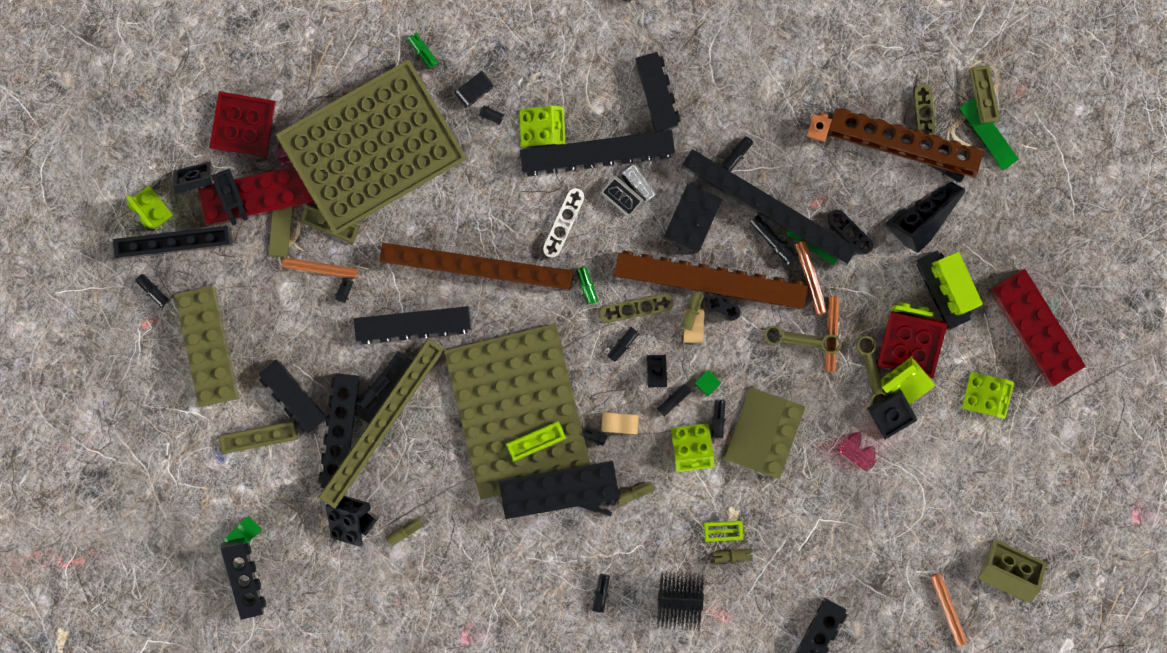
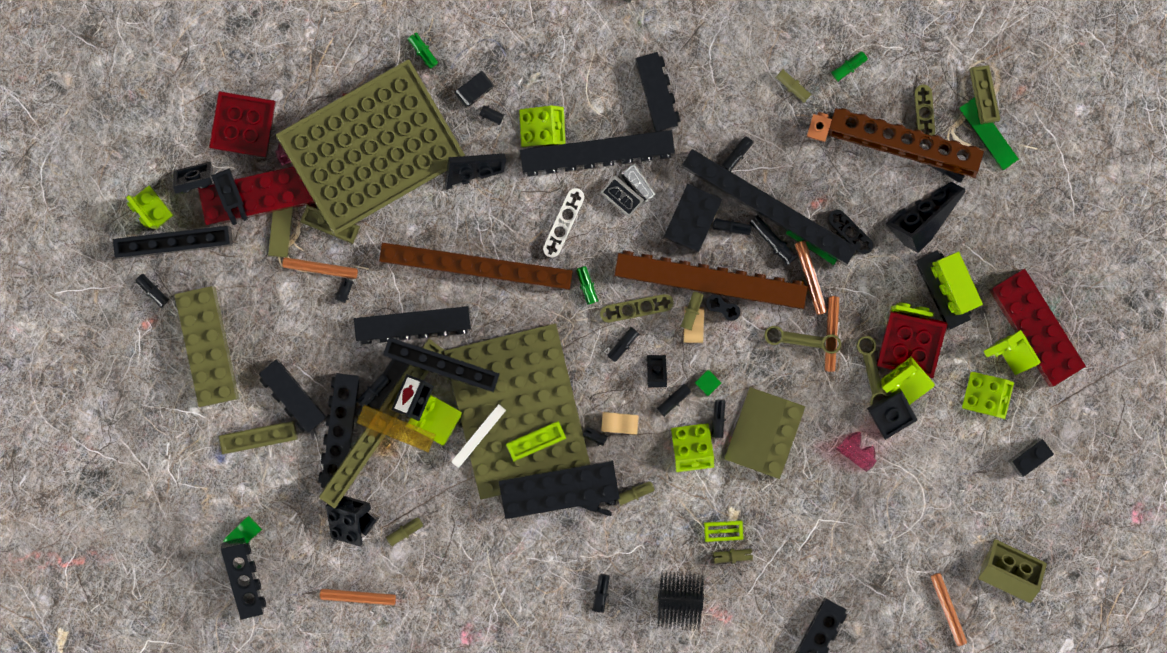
none -> nougat axle [320,589,396,605]
none -> clear yellow tile [357,405,436,452]
none -> black brick [383,337,500,393]
none -> black brick [391,374,434,421]
none -> lime bracket [406,395,462,446]
none -> black wing [445,153,506,190]
none -> white beam [452,404,506,468]
none -> black axle [713,218,752,235]
none -> olive pin [775,69,812,103]
none -> green axle [831,51,868,82]
none -> lime bracket [983,330,1041,375]
none -> black brick [1008,438,1054,477]

